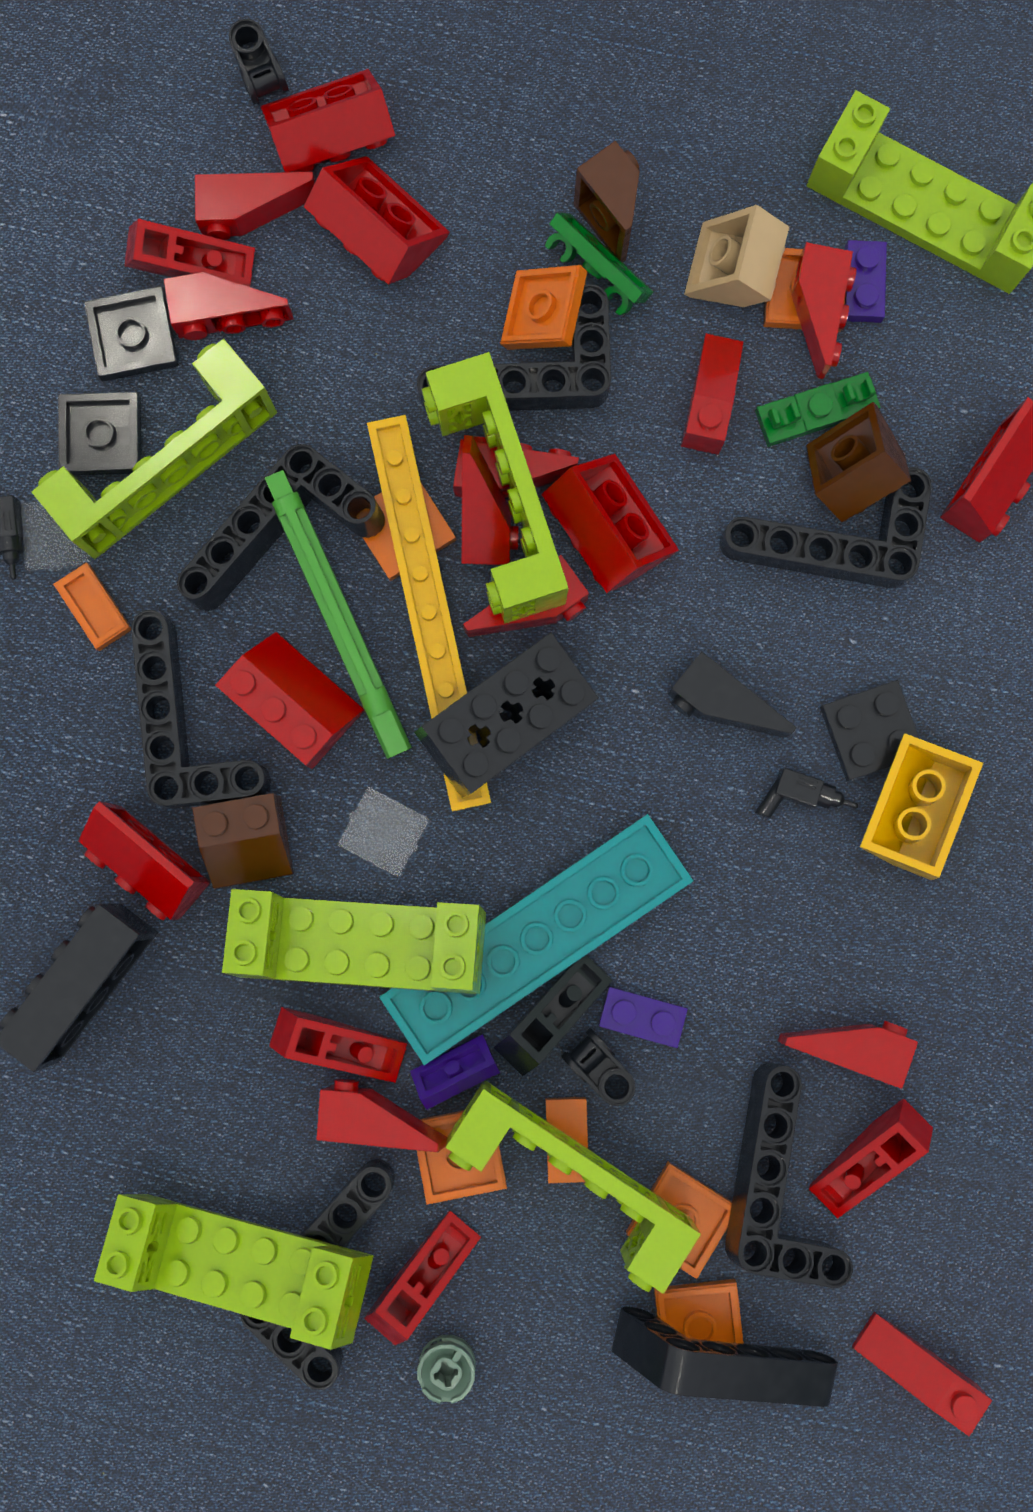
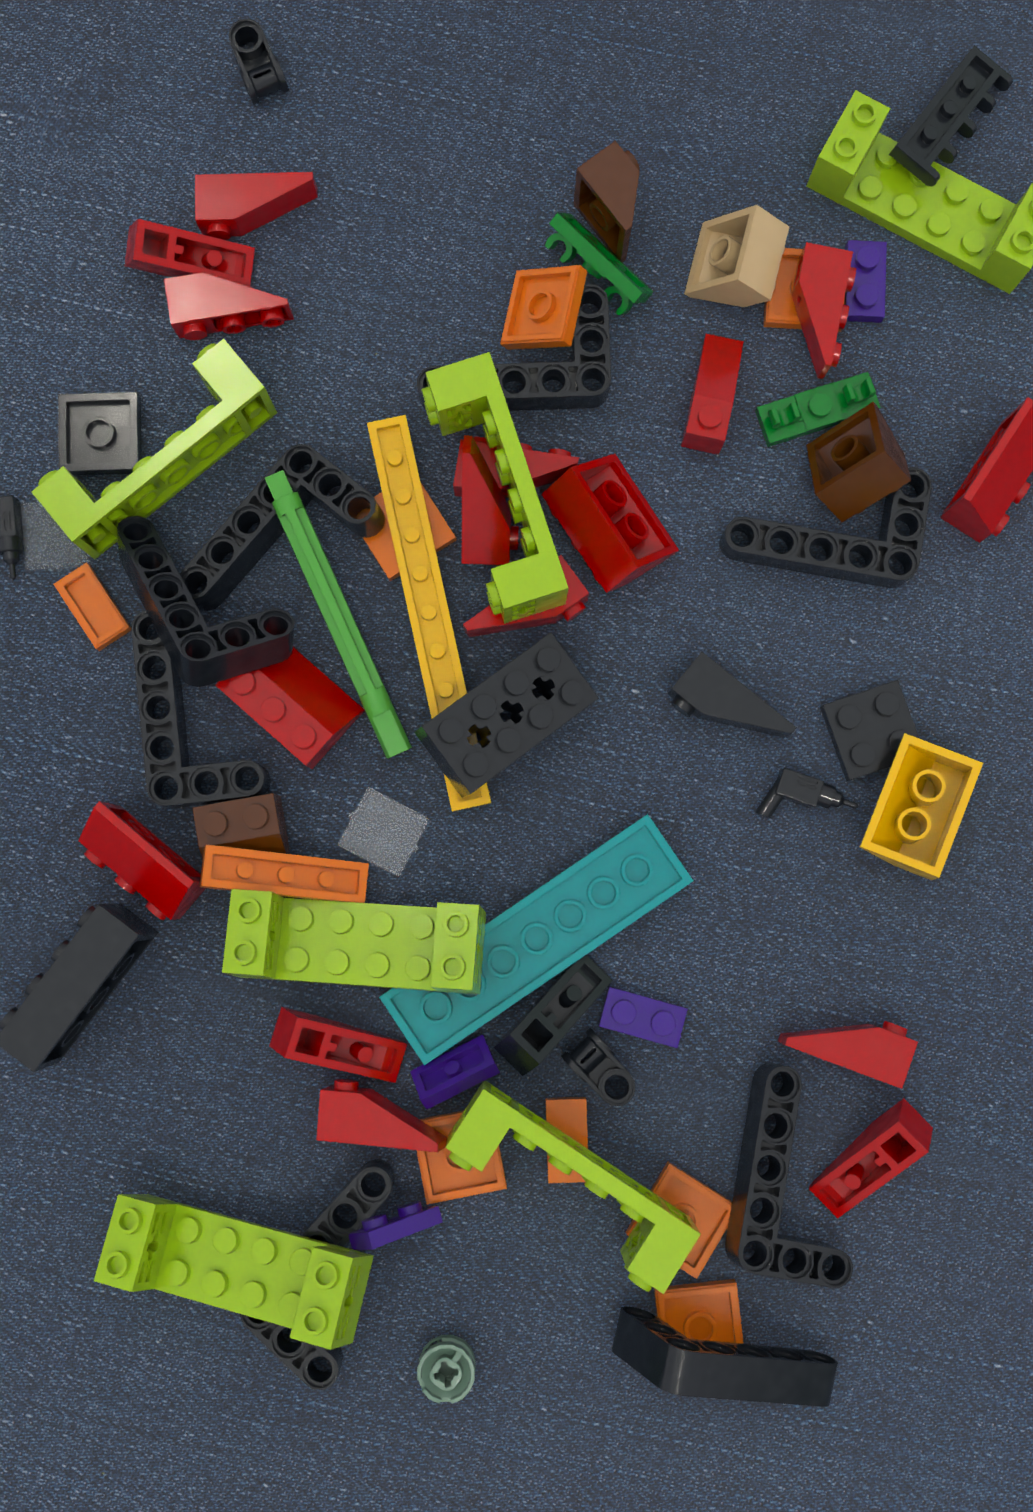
plate [84,286,179,382] -> none
red slope [260,69,396,172] -> none
red slope [304,156,450,285] -> none
red slope [364,1211,481,1346] -> none
red slope [852,1312,993,1436] -> none
none -> black beam [117,516,295,687]
none -> orange plate [200,844,369,903]
none -> dark purple plate [348,1201,443,1250]
none -> black hinge [889,45,1013,187]

